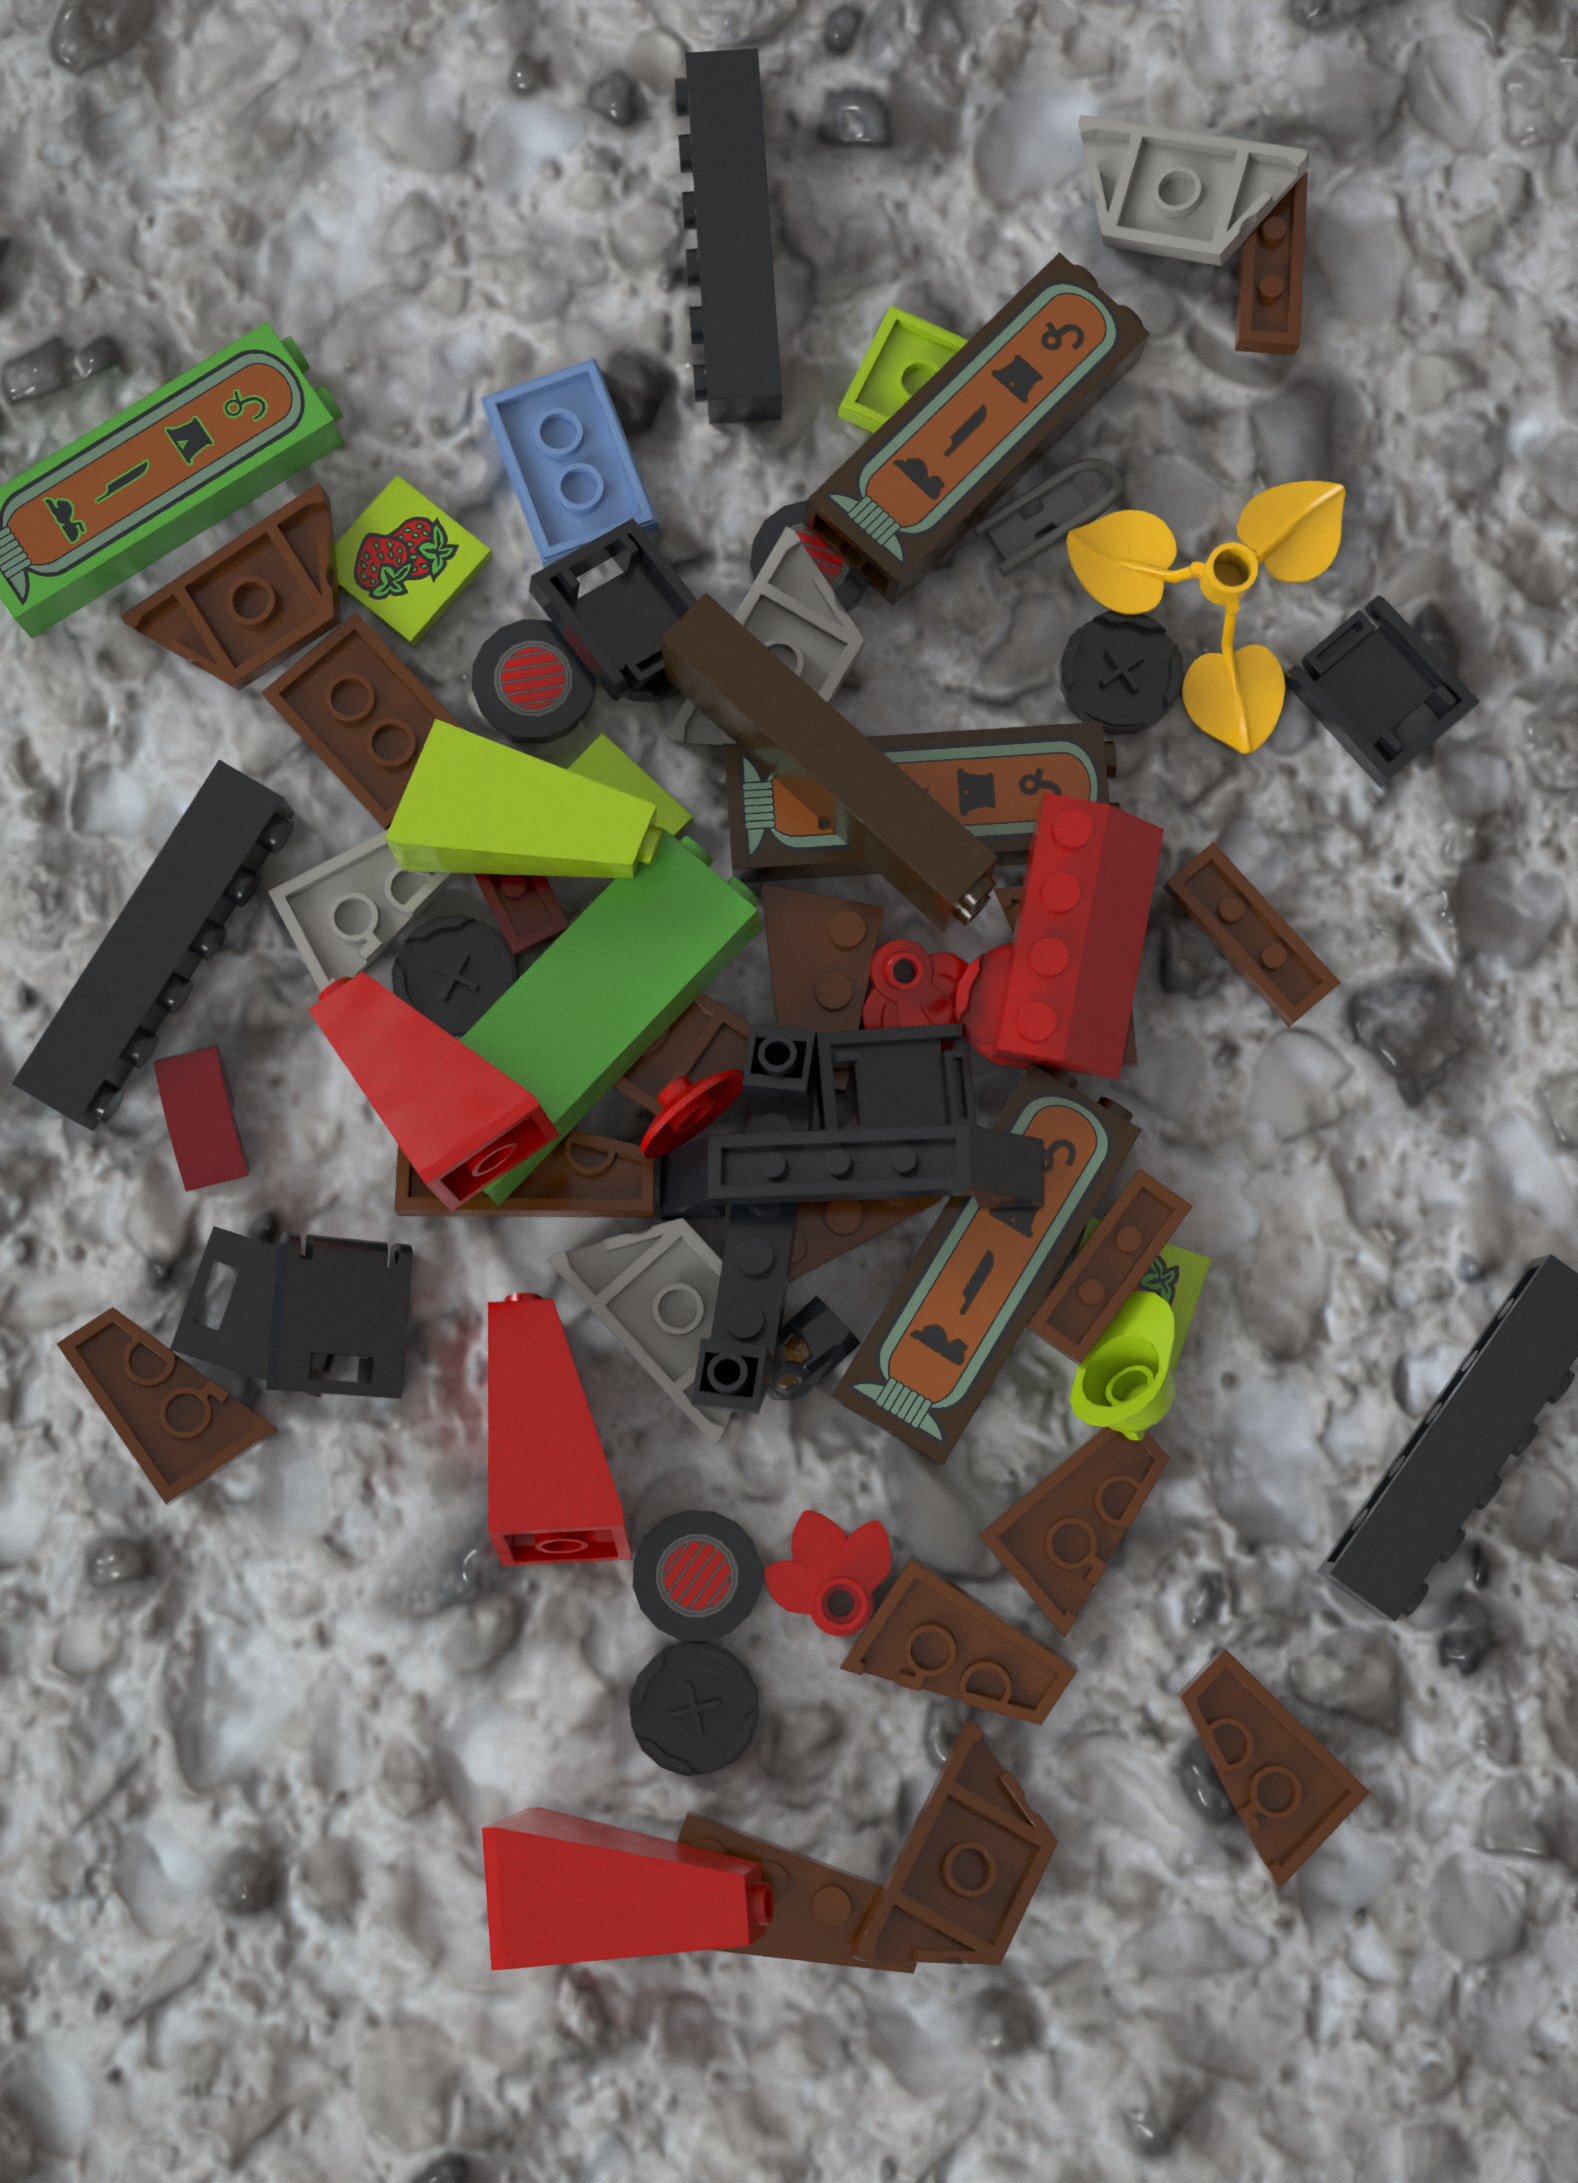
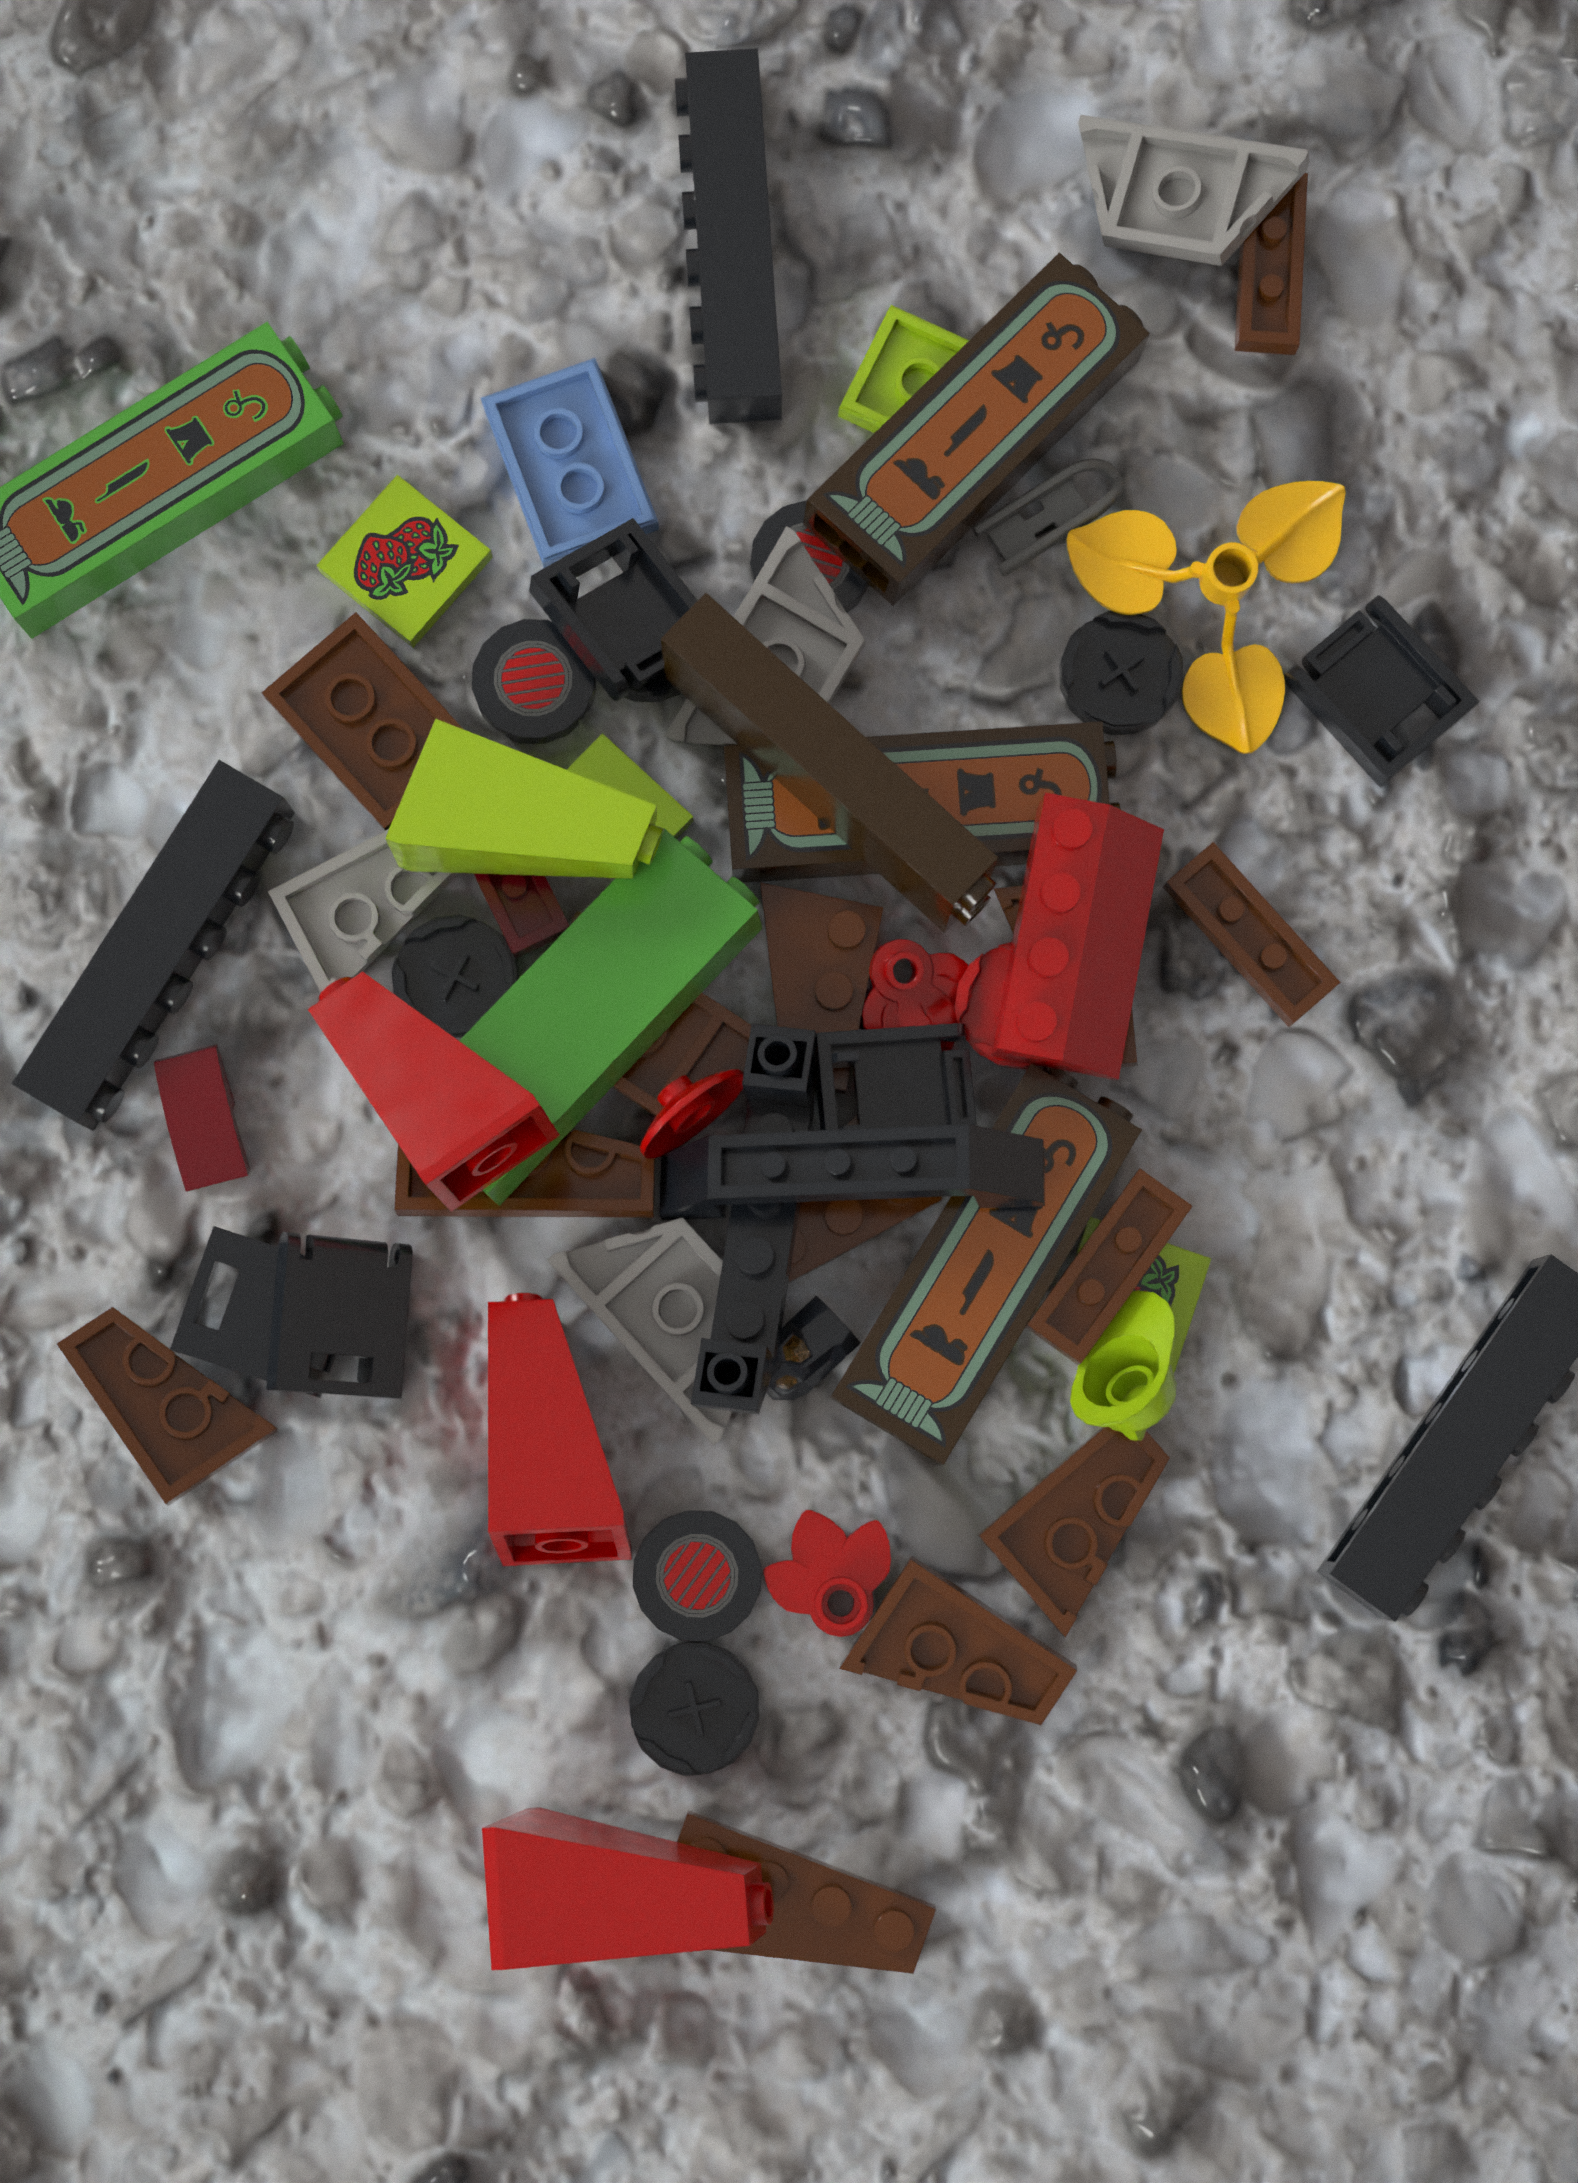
reddish brown wing [121,483,341,691] -> none
reddish brown wing [849,1721,1058,1965] -> none
reddish brown wing [1176,1647,1370,1889] -> none

